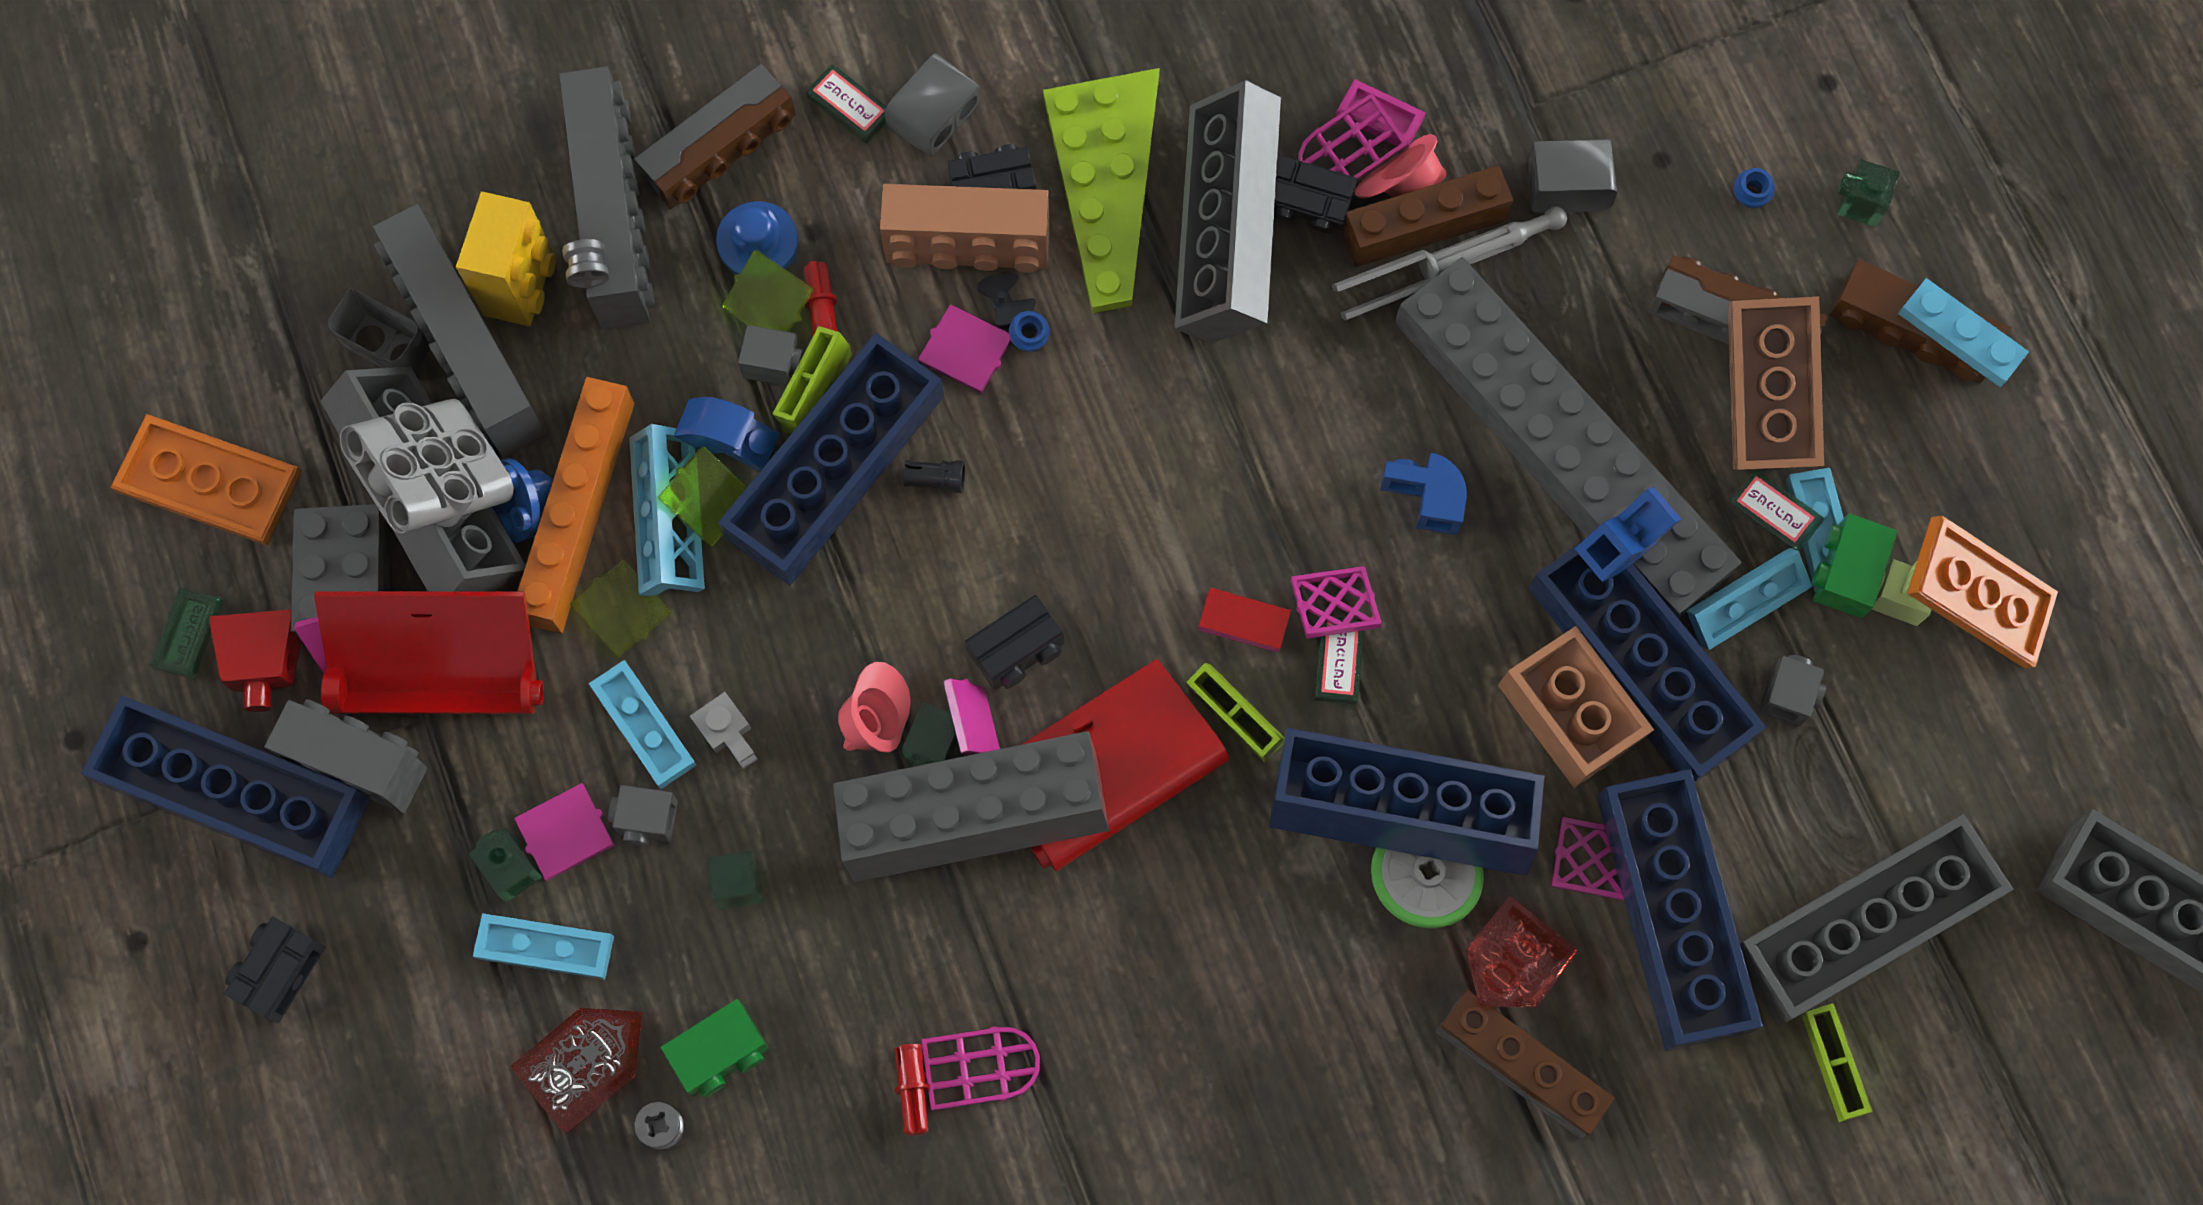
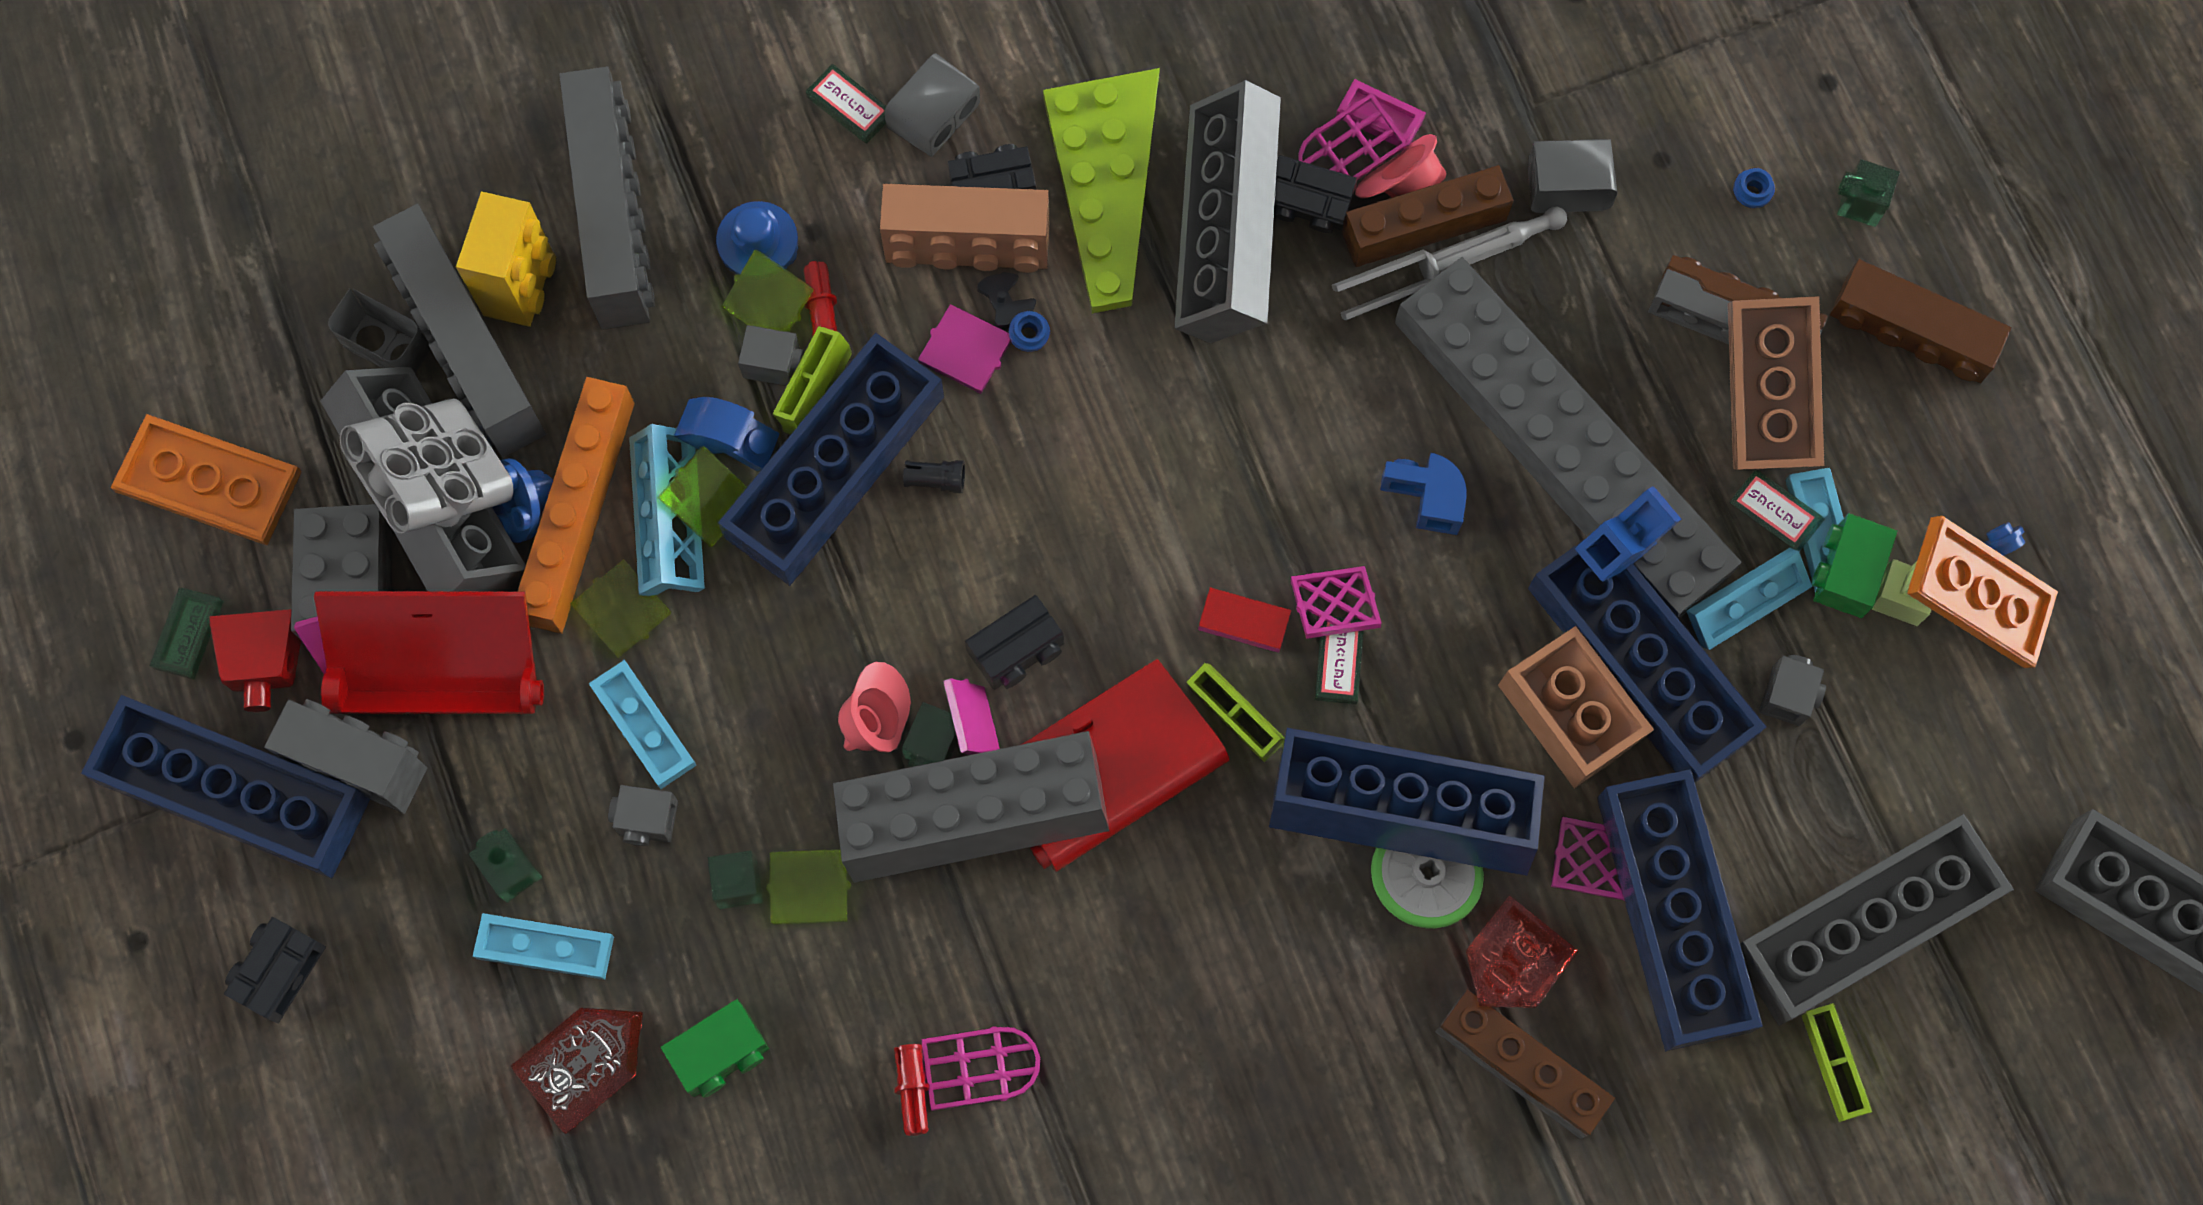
dark pink piece [514,783,615,881] -> none
flat silver wheel [562,239,609,288] -> none
piece [634,64,796,210] -> none
flat silver wheel [634,1102,684,1150] -> none
light grey plate [690,692,758,769] -> none
medium azure plate [1898,278,2029,388] -> none
none -> clear neon green piece [766,849,851,924]
none -> blue plate [1985,522,2026,556]

